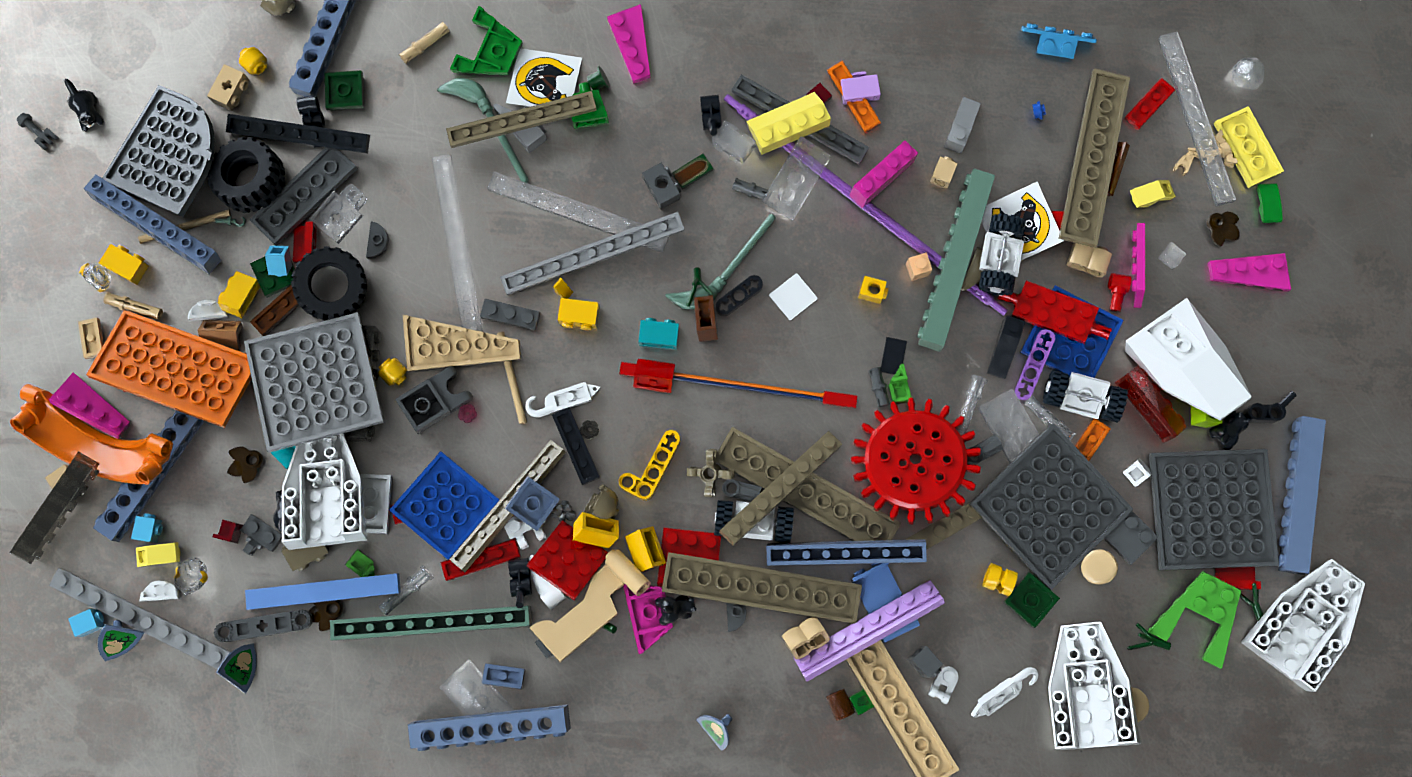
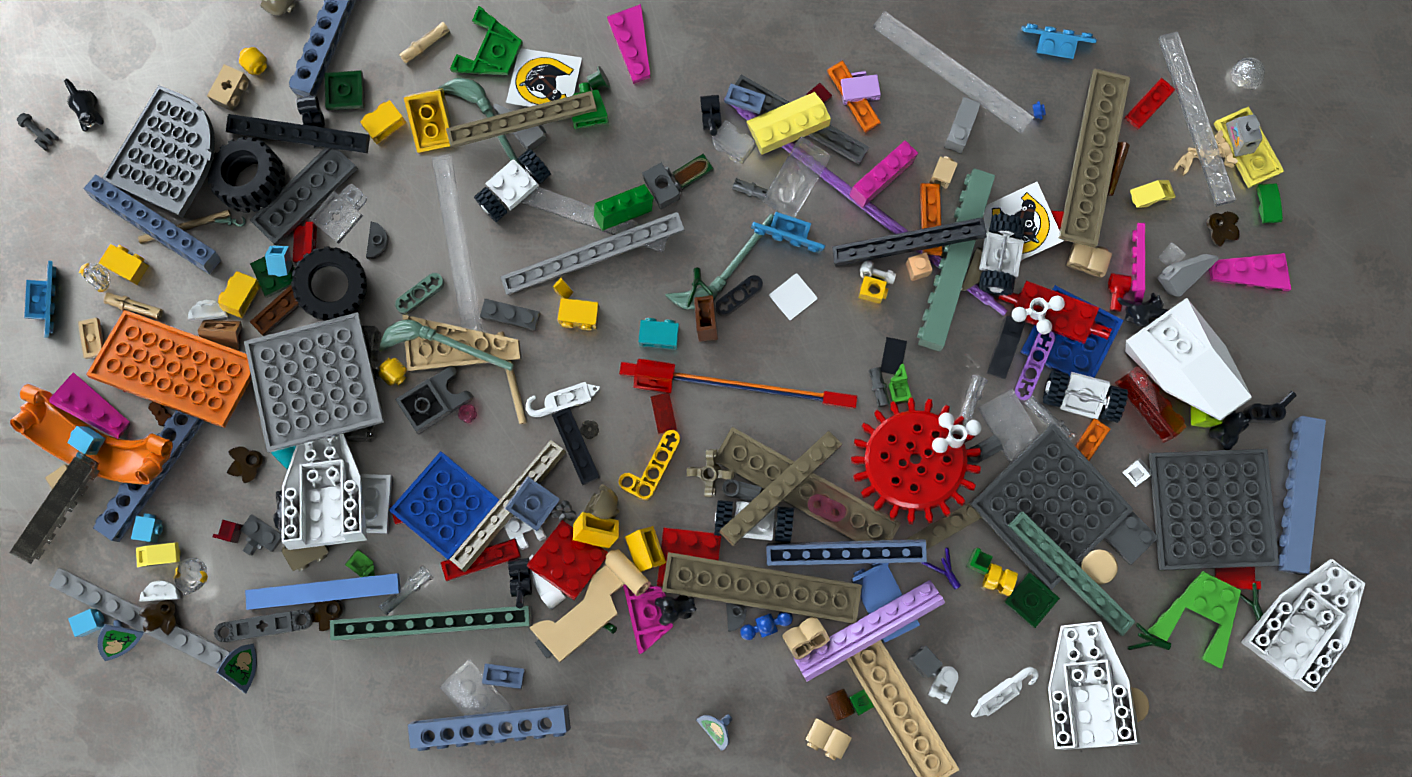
none -> dark azure bracket [24,261,56,338]
none -> medium azure brick [67,426,106,455]
none -> dark brown plate [139,600,177,635]
none -> reddish brown piece [148,401,172,426]
none -> yellow brick [360,100,406,144]
none -> sand green piece [379,320,514,371]
none -> sand green beam [395,273,444,314]
none -> yellow slope [404,88,451,153]
none -> plate [474,149,551,222]
none -> green brick [593,184,654,231]
none -> clear red plate [650,393,677,435]
none -> sand blue plate [724,84,766,115]
none -> blue piece [740,612,793,640]
none -> dark azure bracket [751,212,825,253]
none -> tan brick [805,718,852,760]
none -> clear pink plate [807,494,846,522]
none -> black plate [832,217,987,266]
none -> white bar [860,260,896,284]
none -> clear plate [873,11,1034,134]
none -> orange tile [920,183,942,256]
none -> dark purple plant [921,547,961,589]
none -> white piece [932,413,982,453]
none -> green panel [966,547,993,575]
none -> sand green plate [1008,512,1135,636]
none -> white piece [1012,296,1065,334]
none -> black animal [1117,293,1168,327]
none -> light grey slope [1157,254,1219,297]
none -> light grey torso [1226,114,1262,157]

